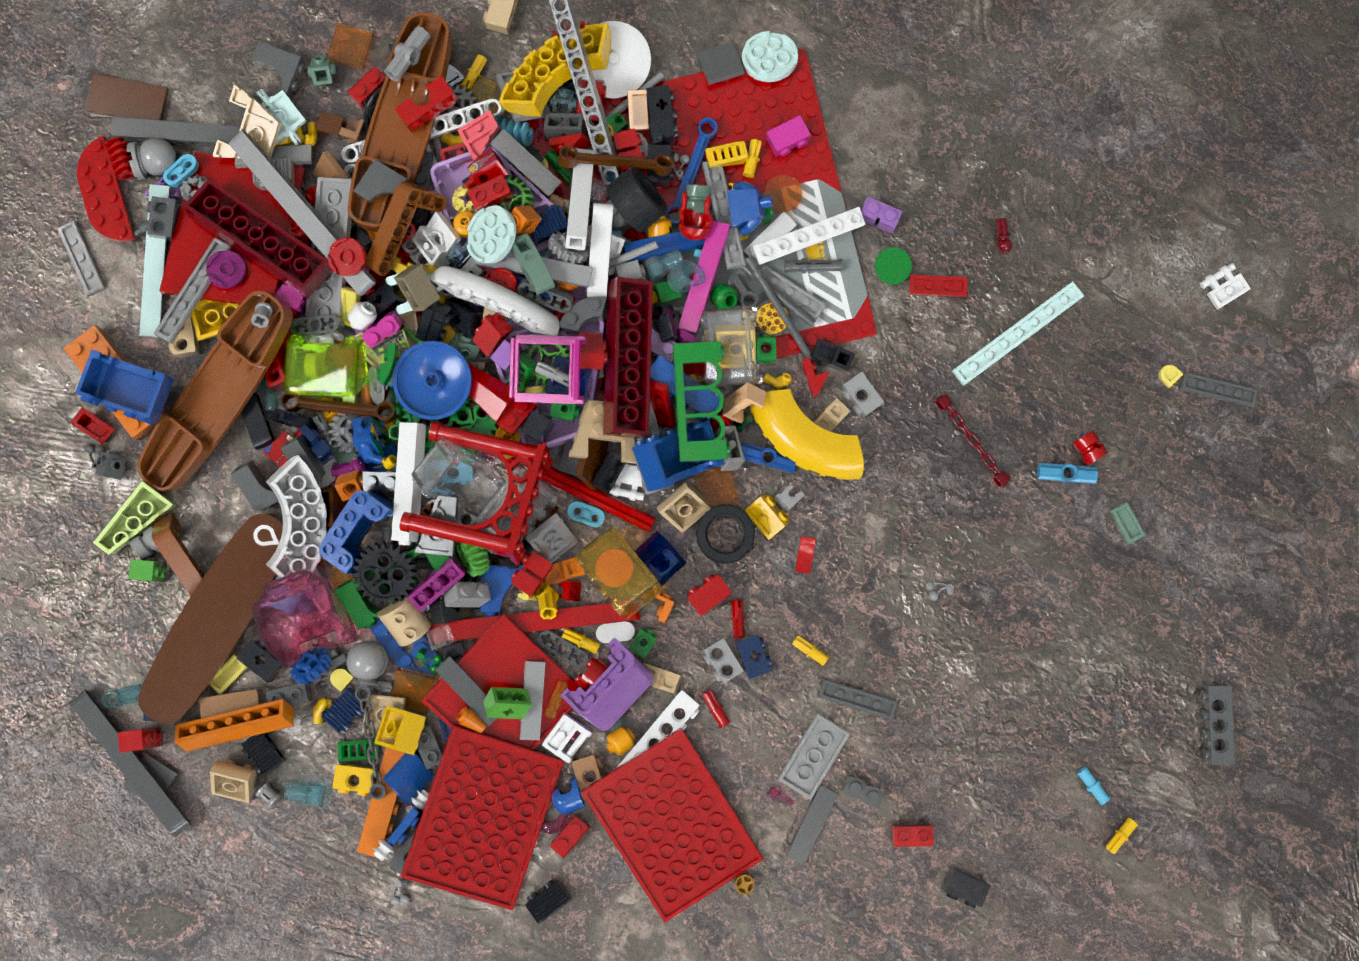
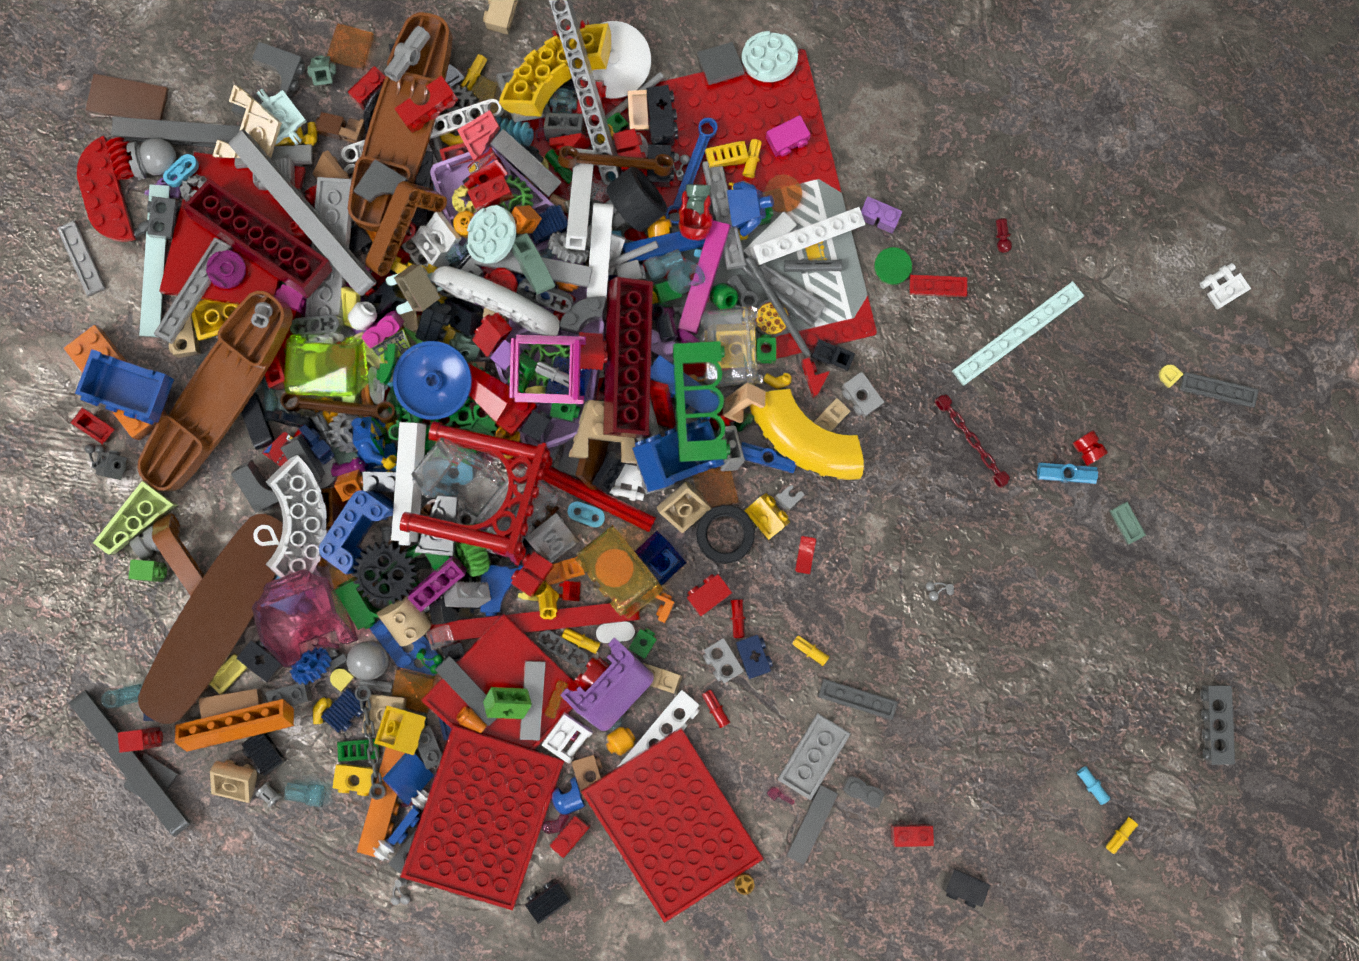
red tile [327,237,367,277] -> none

